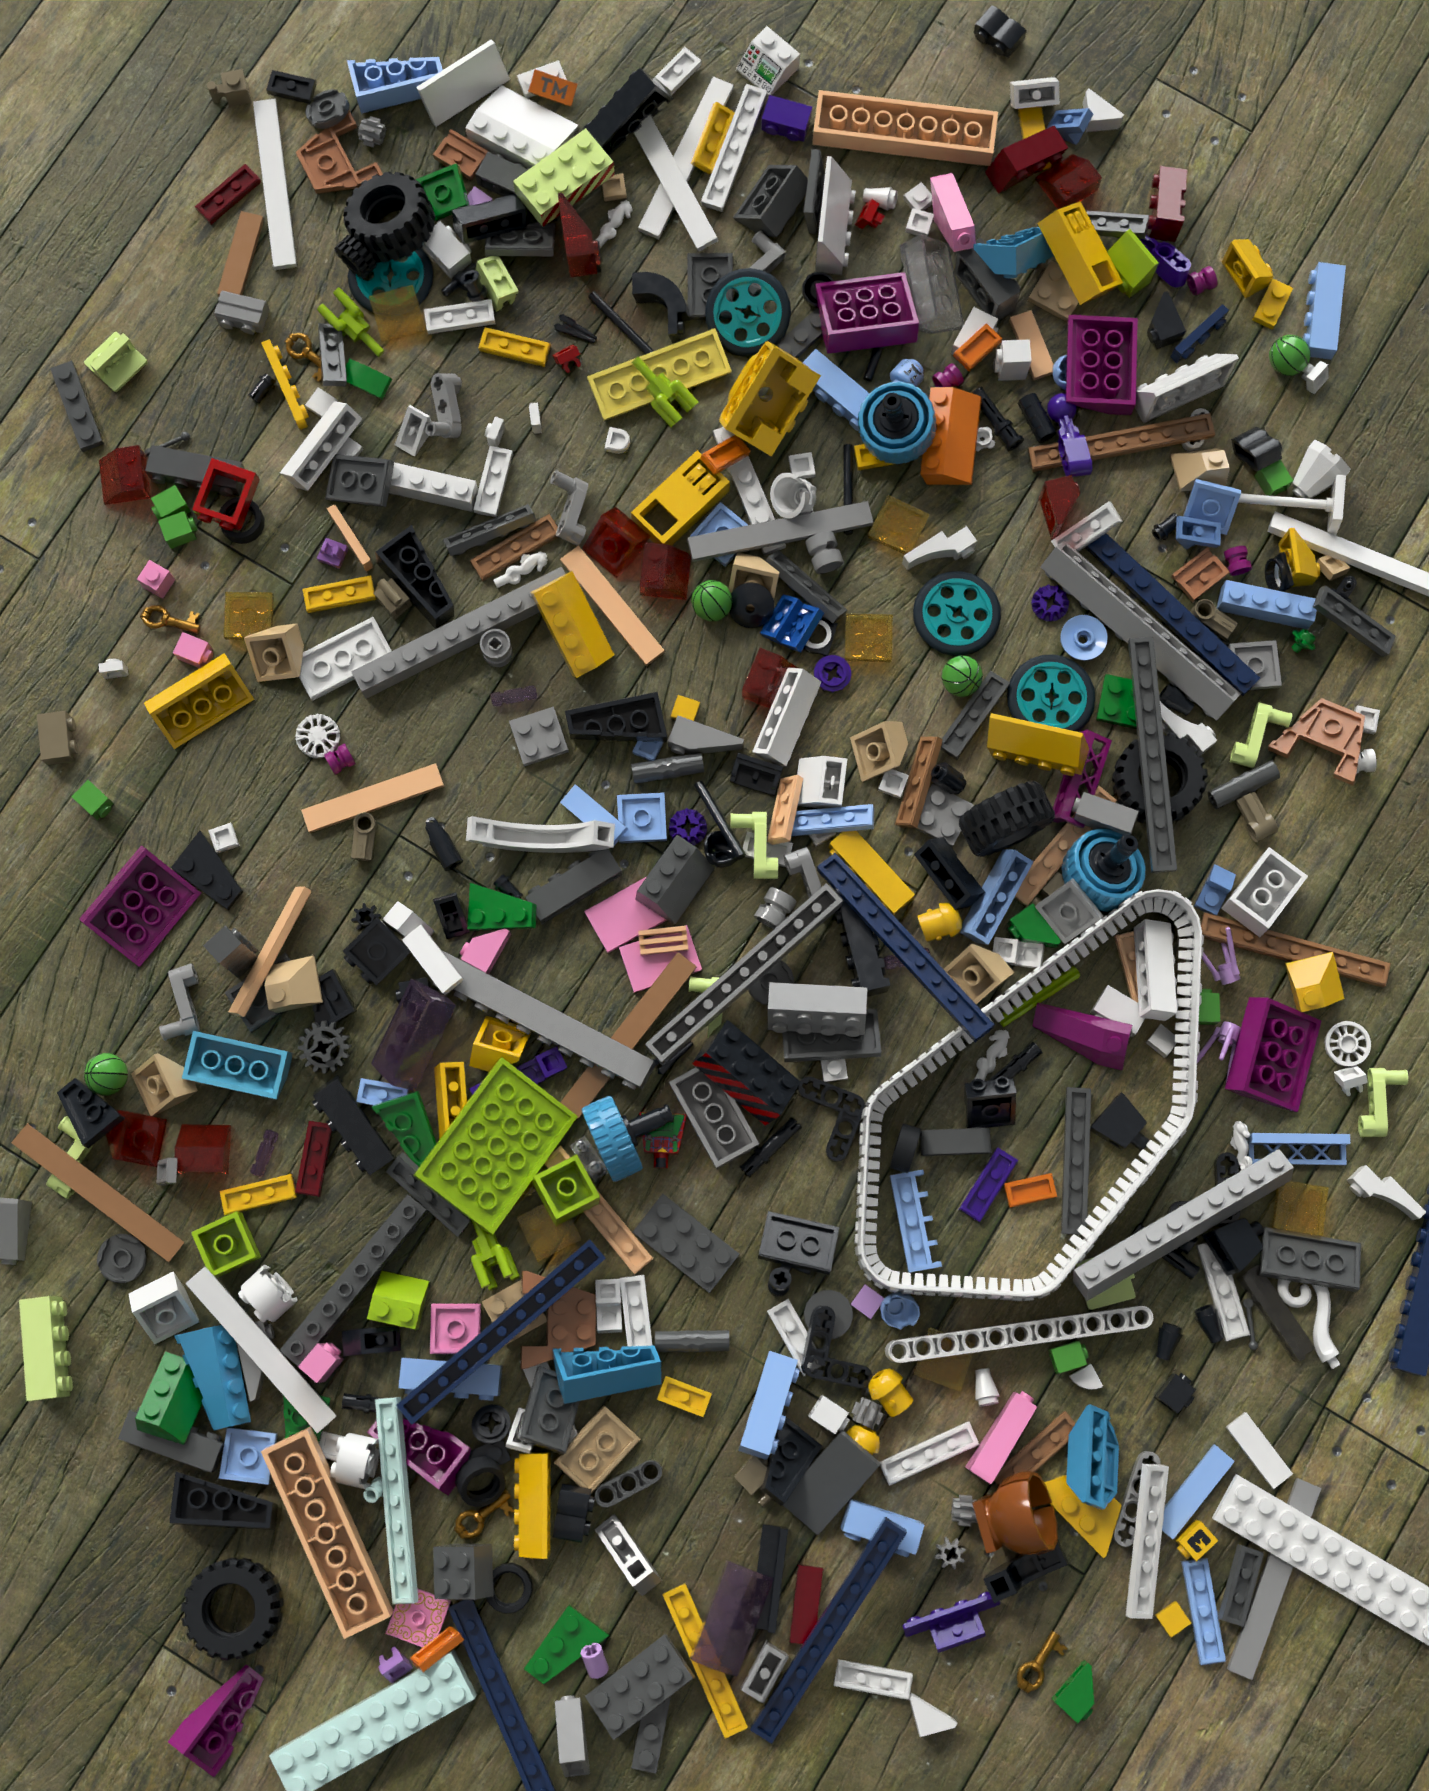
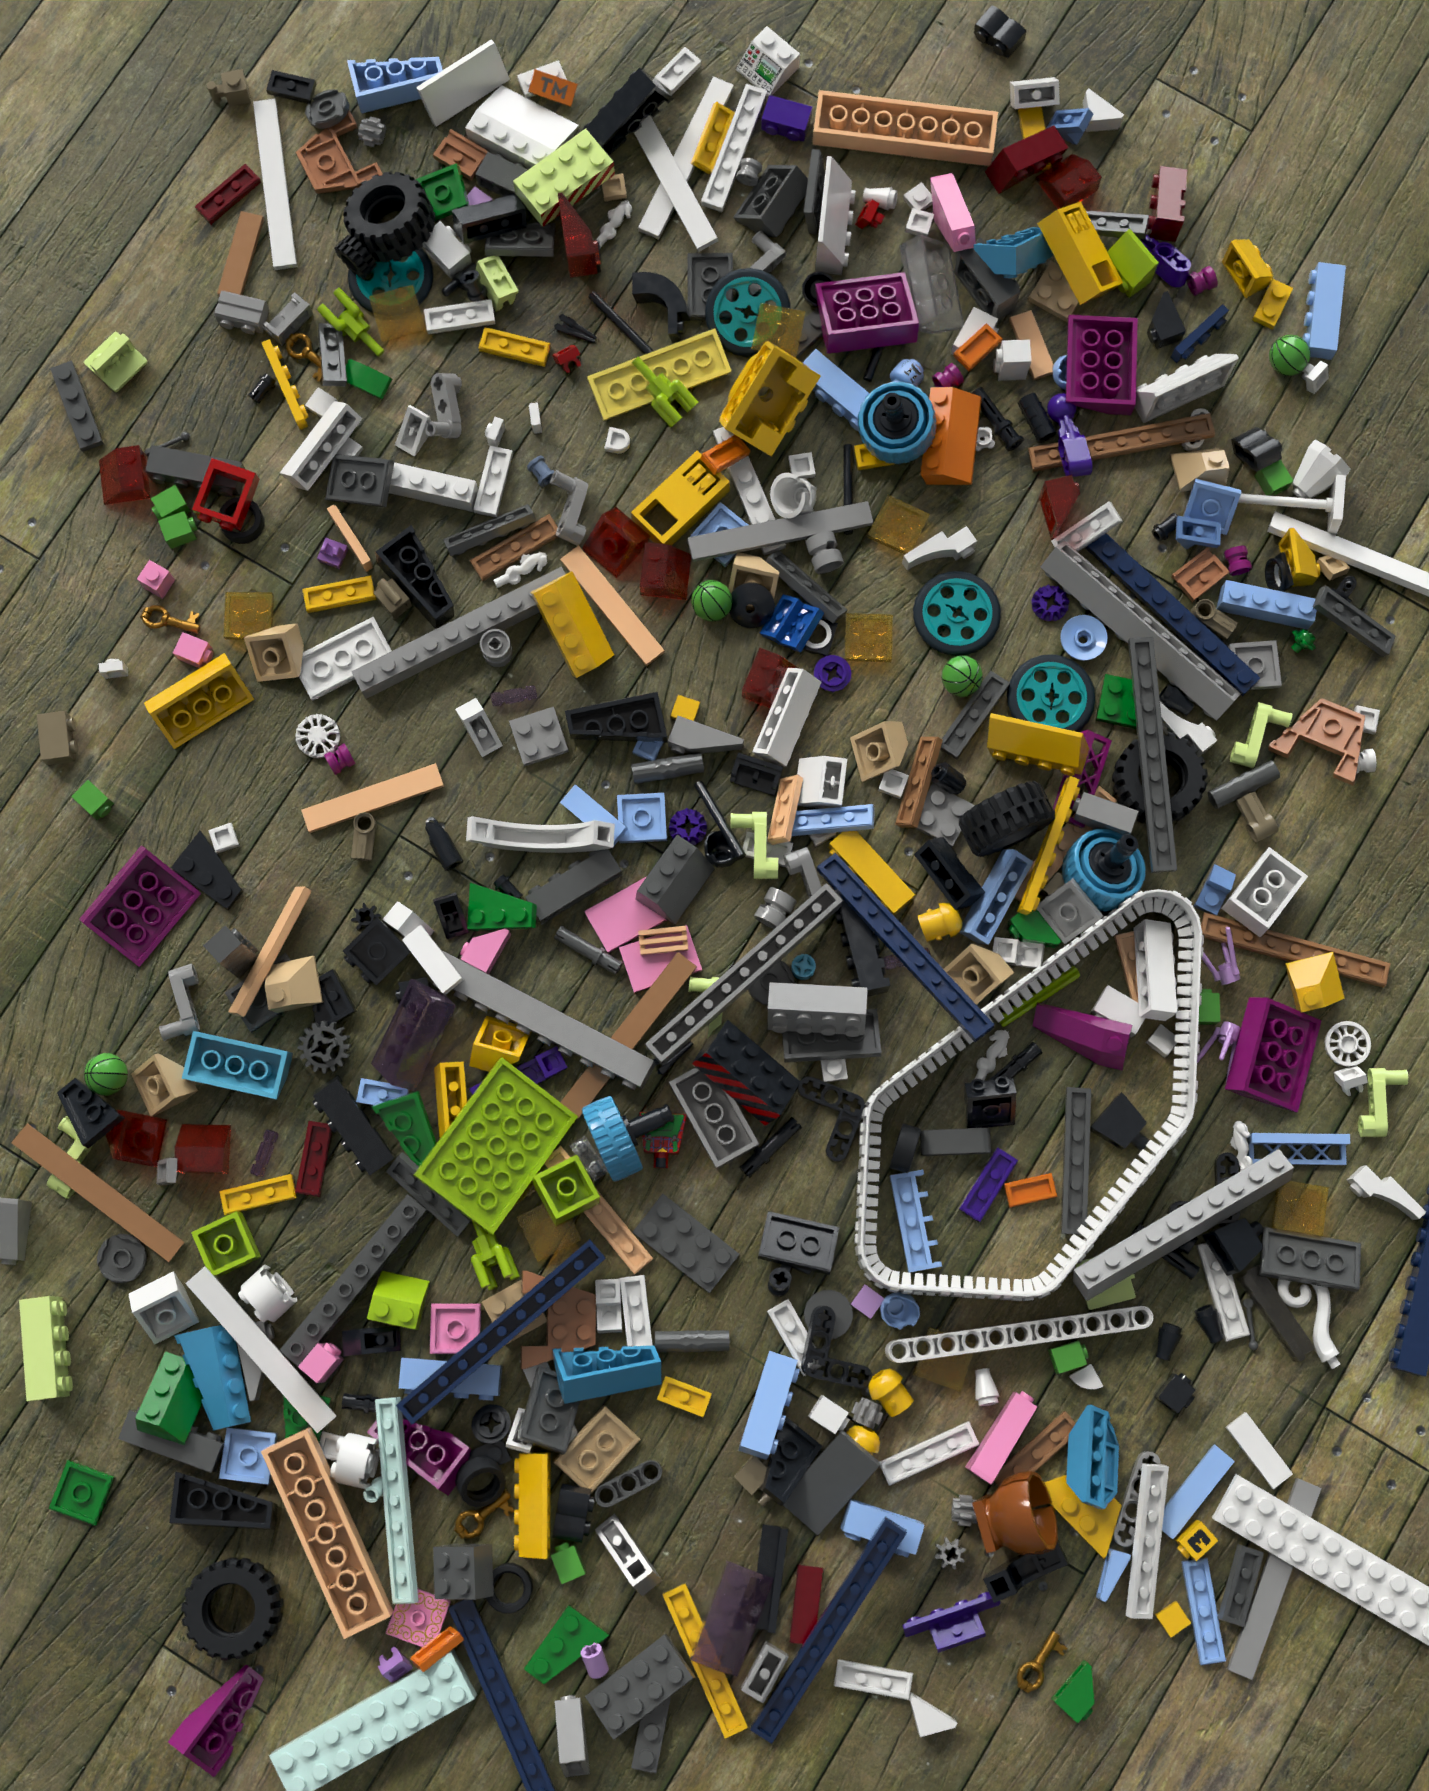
none -> green tile [49,1460,115,1526]
none -> light grey hinge [263,293,313,345]
none -> white slope [455,698,503,757]
none -> sand blue bush [527,456,554,487]
none -> bright green brick [551,1542,586,1584]
none -> dark grey pin [554,926,623,975]
none -> light grey wheel [736,158,762,186]
none -> clear yellow plate [751,303,806,358]
none -> medium azure wheel [791,954,816,980]
none -> yellow plate [1017,776,1080,915]
none -> light blue slope [1096,1548,1131,1602]

